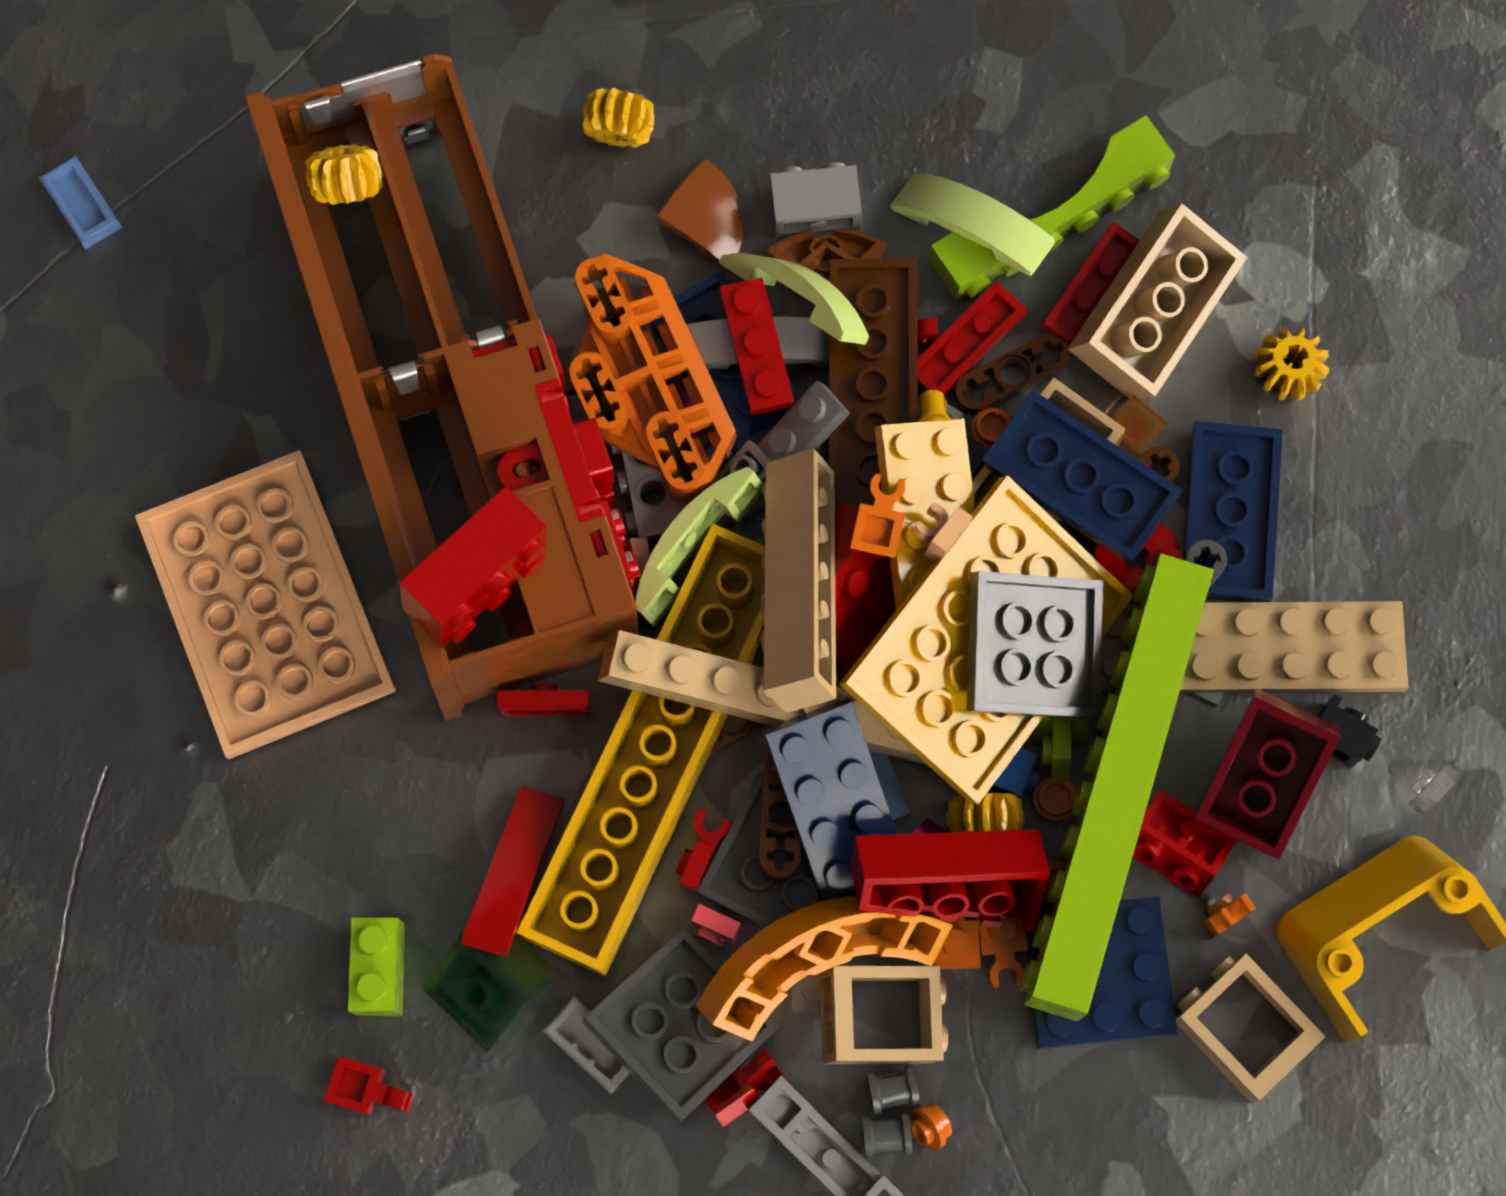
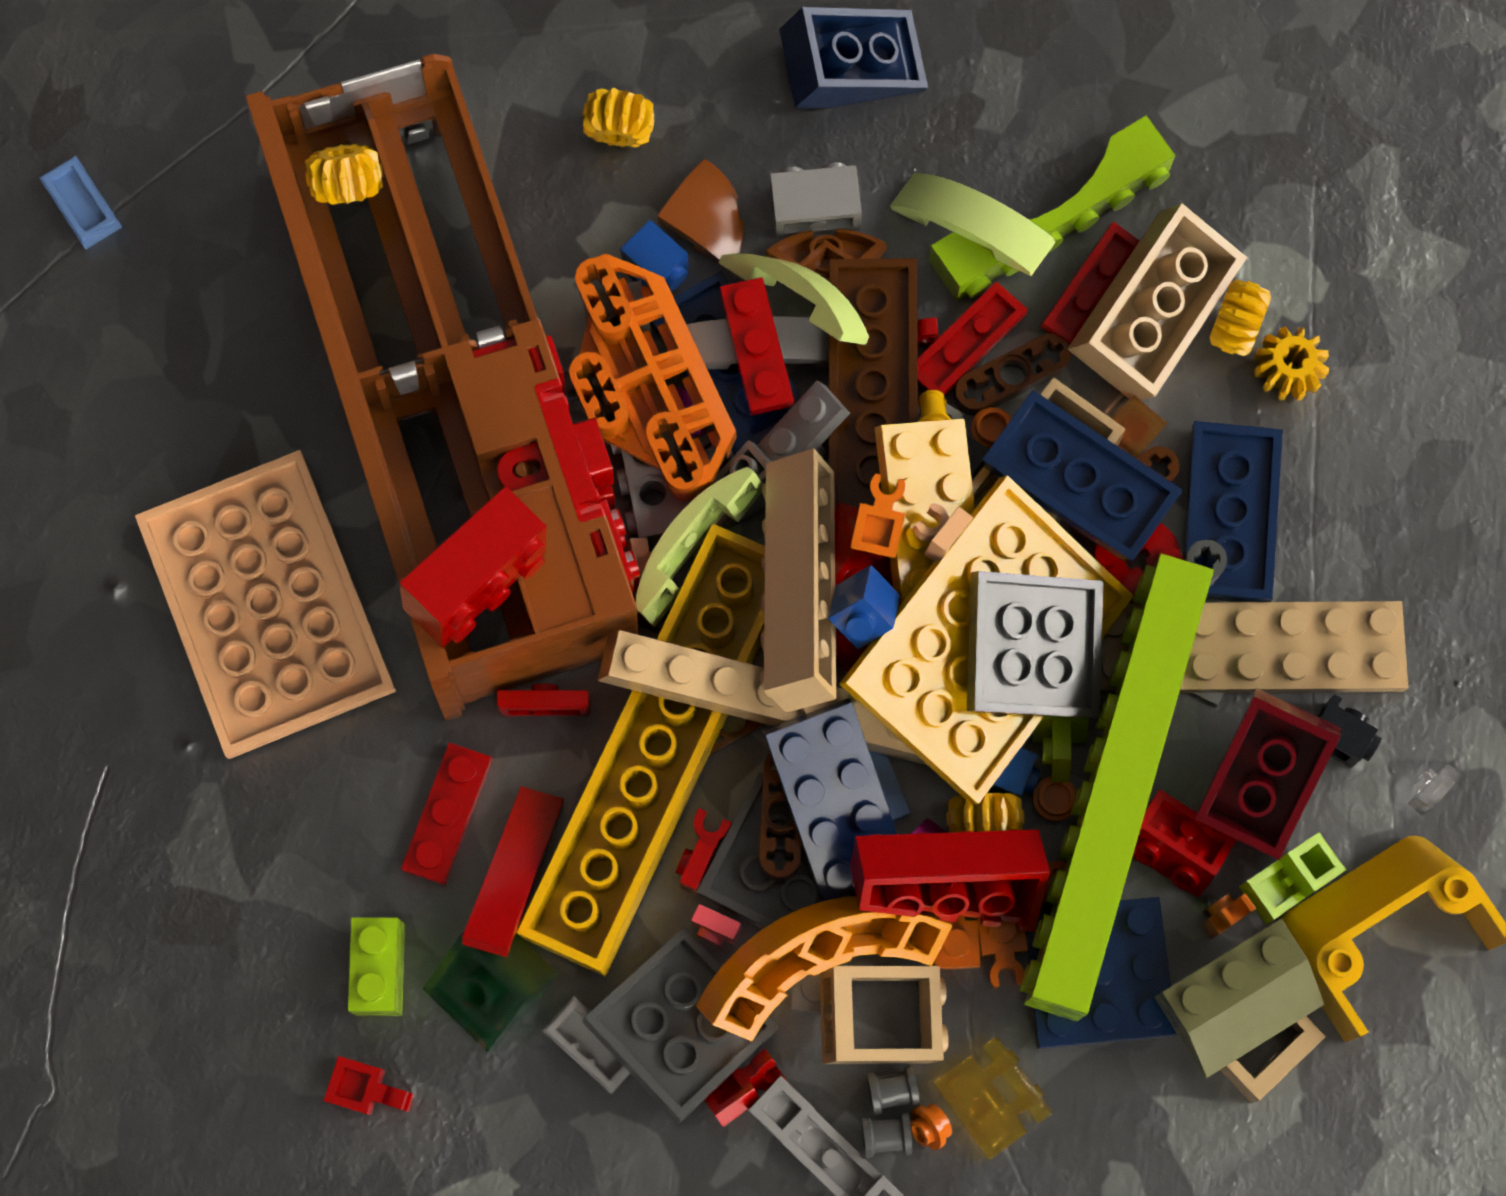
none -> red plate [401,742,493,887]
none -> blue brick [620,219,689,291]
none -> dark blue slope [779,7,928,108]
none -> blue brick [828,565,900,649]
none -> clear yellow plate [933,1036,1053,1160]
none -> olive slope [1154,919,1325,1078]
none -> yellow gear [1209,279,1271,356]
none -> lime brick [1239,832,1346,925]

